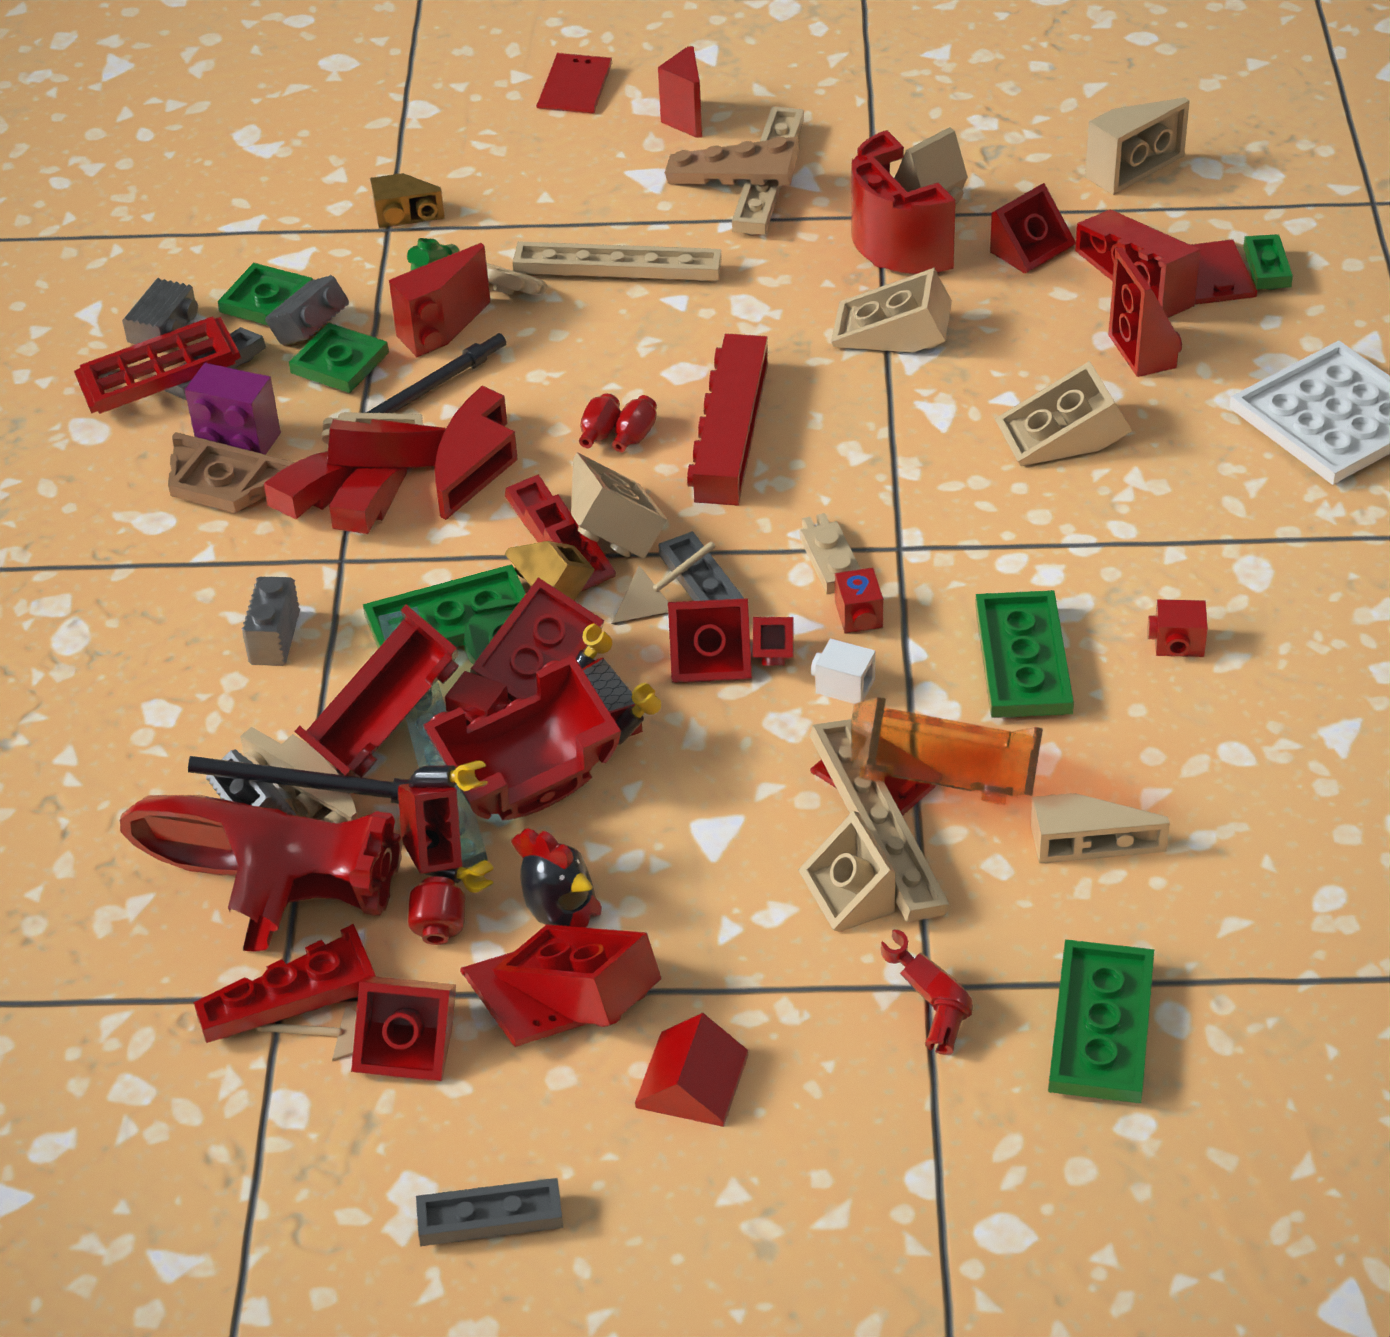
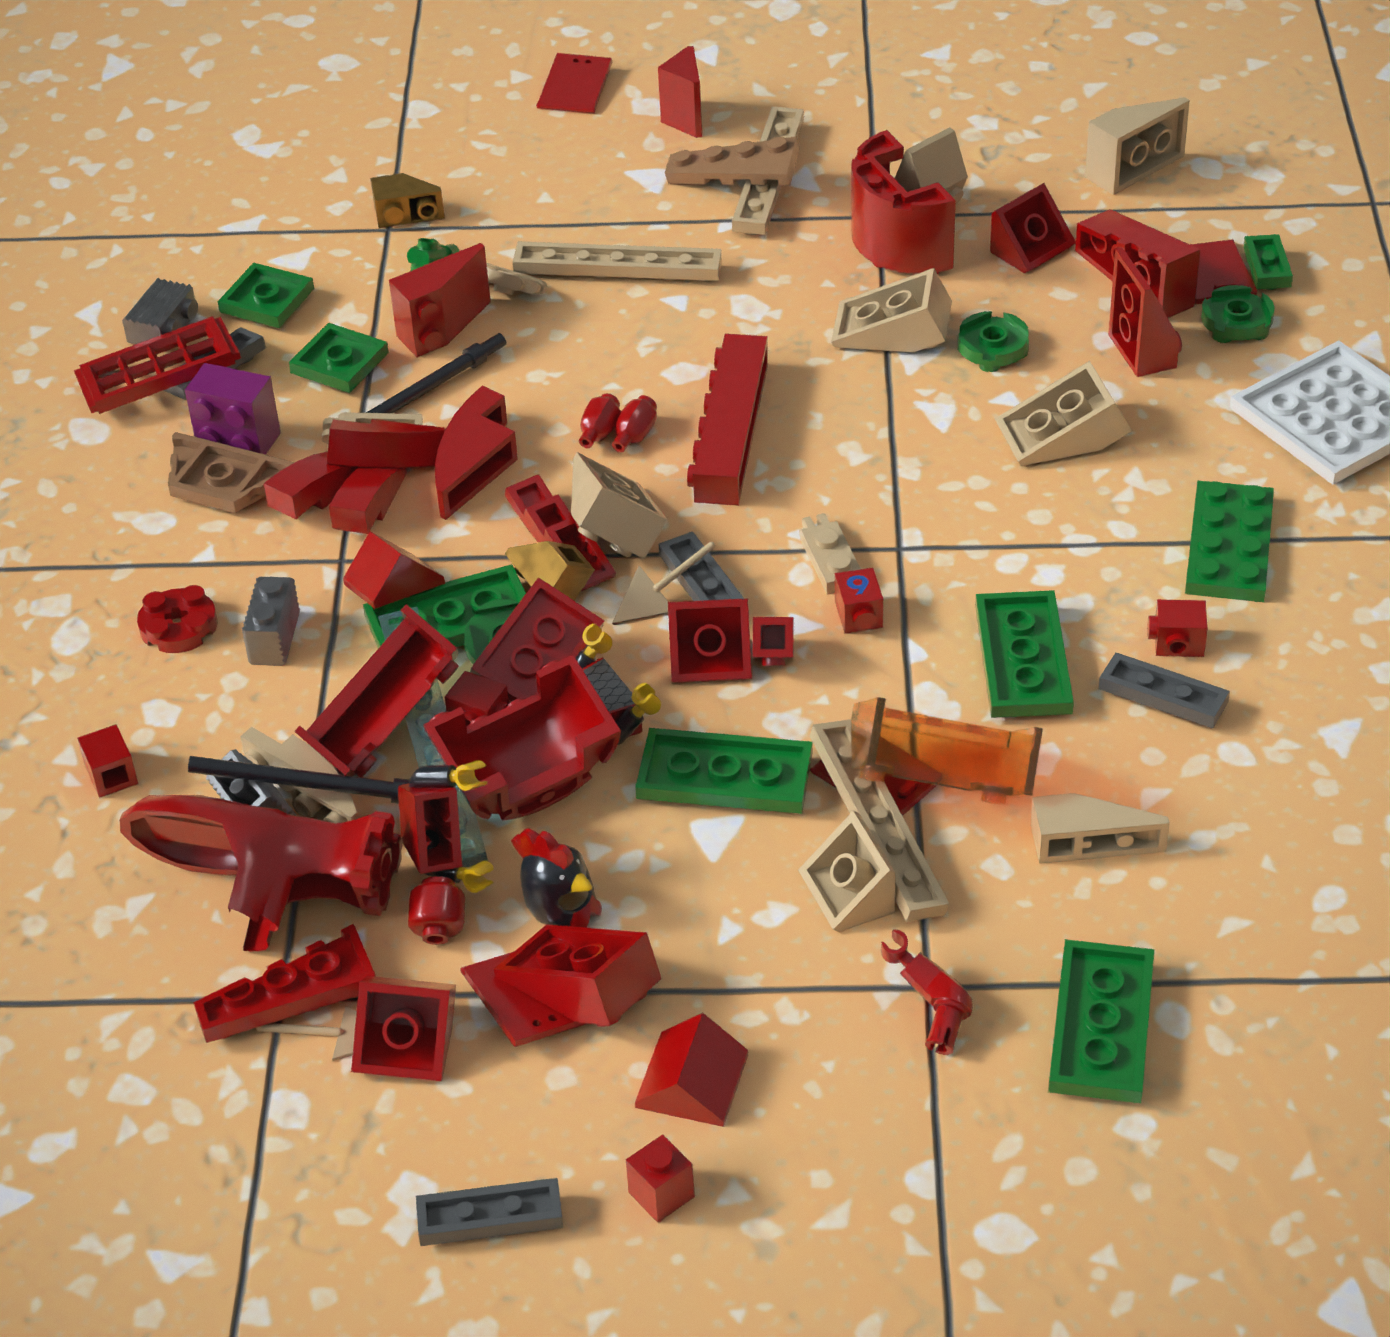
flat silver brick [265,275,349,345] -> none
white brick [811,638,875,706] -> none
none -> red brick [77,724,138,798]
none -> red plate [137,585,218,653]
none -> red slope [343,531,445,609]
none -> red brick [625,1134,695,1223]
none -> green plate [635,728,813,814]
none -> green plate [957,311,1029,372]
none -> dark grey plate [1099,652,1230,728]
none -> green plate [1185,480,1274,602]
none -> green plate [1201,285,1275,343]

